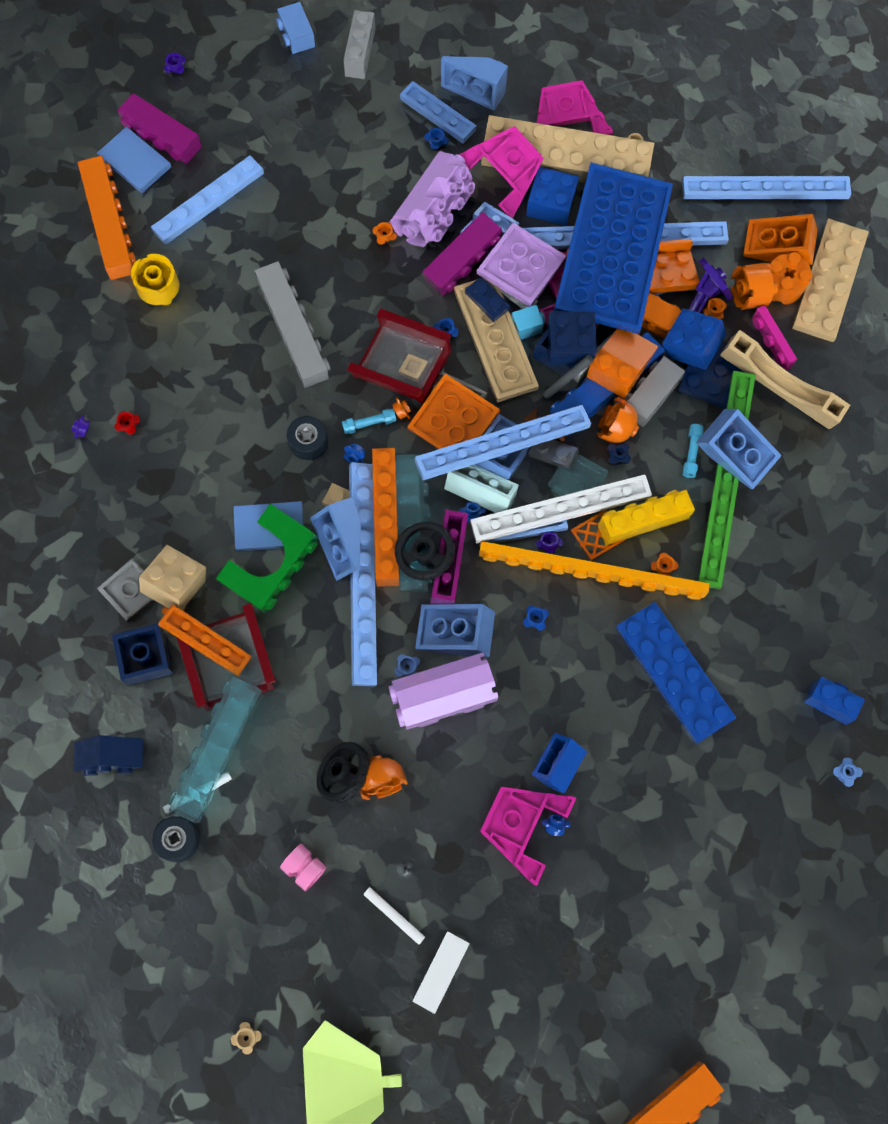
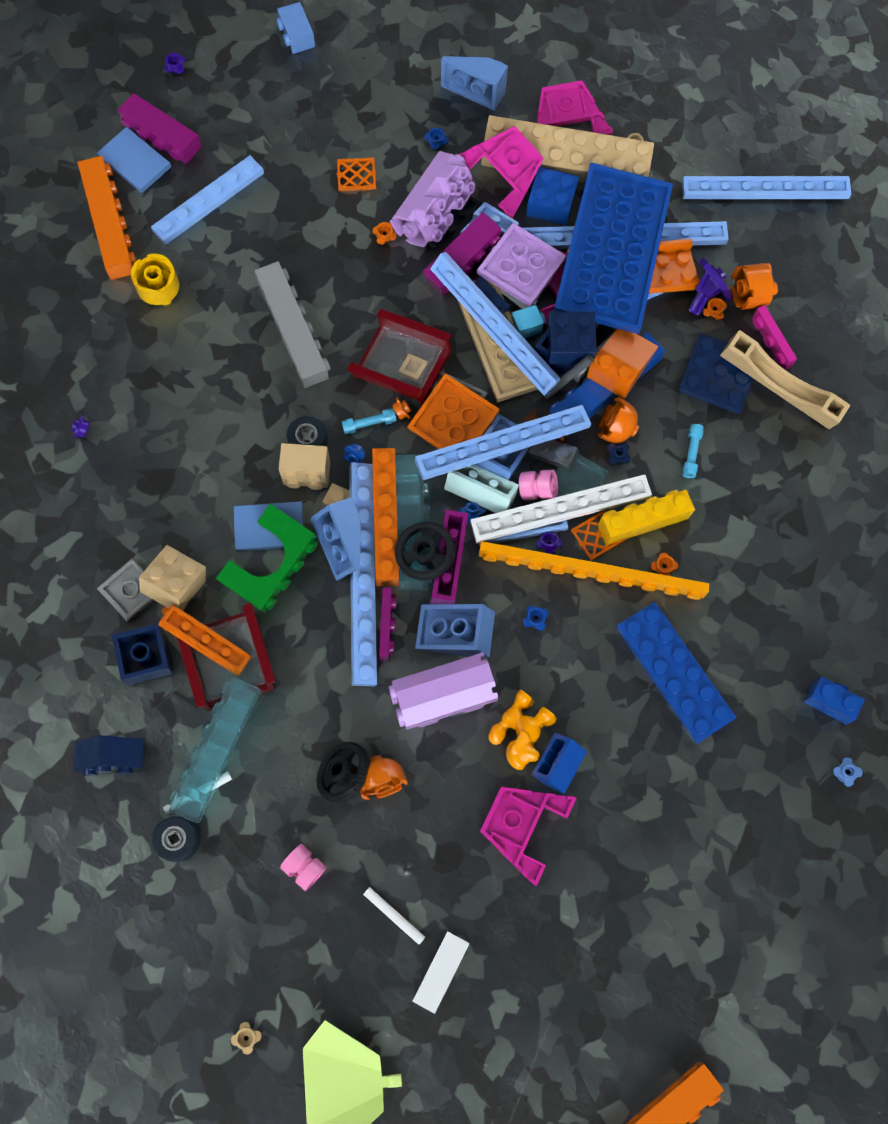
red plate [114,411,140,435] -> none
light grey brick [344,10,375,79] -> none
medium blue plate [394,654,420,677] -> none
medium blue plate [400,81,476,144] -> none
blue plate [433,318,458,337] -> none
blue plate [542,814,571,836] -> none
light grey brick [624,356,686,428] -> none
orange brick [641,293,682,340] -> none
blue brick [662,308,727,370] -> none
medium blue slope [696,409,782,489] -> none
bright green plate [698,371,756,589] -> none
orange slope [743,214,818,265] -> none
orange brick [770,252,812,305] -> none
tan plate [792,218,869,342] -> none
none -> tan brick [279,443,331,490]
none -> orange window [337,157,376,191]
none -> magenta plate [379,588,397,661]
none -> light blue plate [430,252,561,396]
none -> light orange animal [488,689,557,770]
none -> bright pink wheel [519,470,558,501]

